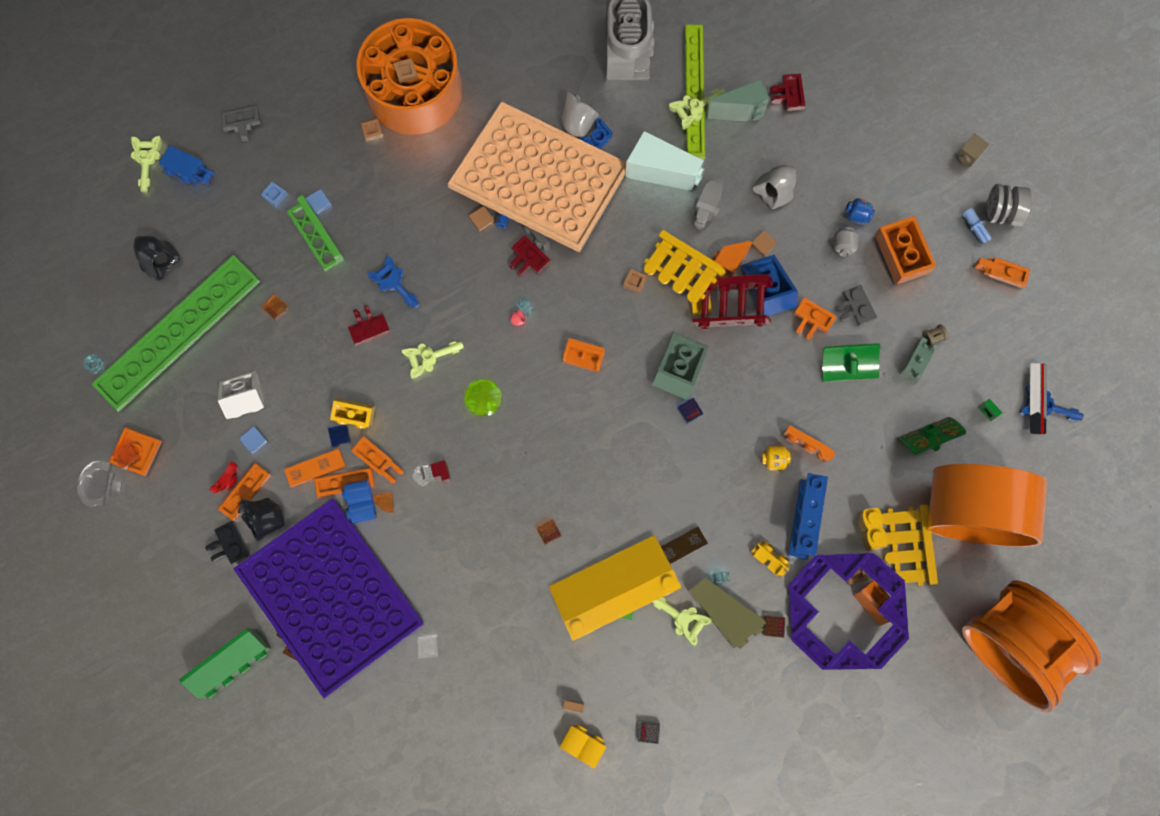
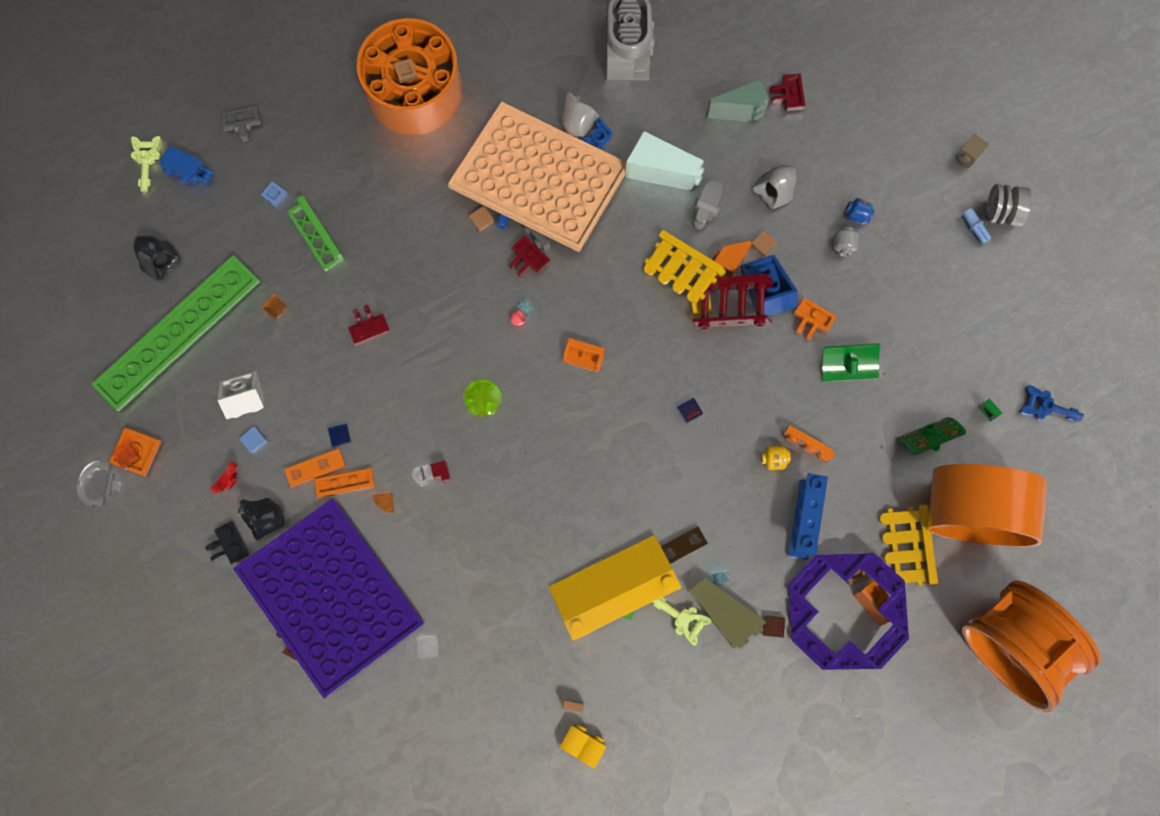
clear light blue bush [83,355,104,374] -> none
green slope [179,628,271,700] -> none
orange tile [218,463,271,521] -> none
medium blue tile [305,189,332,215] -> none
yellow brick [330,398,376,429] -> none
blue brick [342,479,377,524] -> none
orange hinge [351,436,404,484] -> none
medium nougat tile [360,118,383,142] -> none
blue piece [368,257,420,309] -> none
yellowish green piece [402,341,464,378] -> none
tile [536,519,562,545] -> none
medium nougat tile [623,269,648,294] -> none
tile [638,721,660,744] -> none
sand green slope [652,332,709,400] -> none
yellowish green piece [669,88,726,129] -> none
lime tile [685,25,705,159] -> none
yellow hinge [751,539,791,577] -> none
dark grey hinge [835,285,877,326] -> none
yellow brick [858,507,887,551] -> none
orange brick [874,216,936,285] -> none
sand green hinge [900,337,936,383] -> none
dark tan bush [922,324,948,346] -> none
orange hinge [975,257,1030,288] -> none
sticker [1030,363,1047,434] -> none

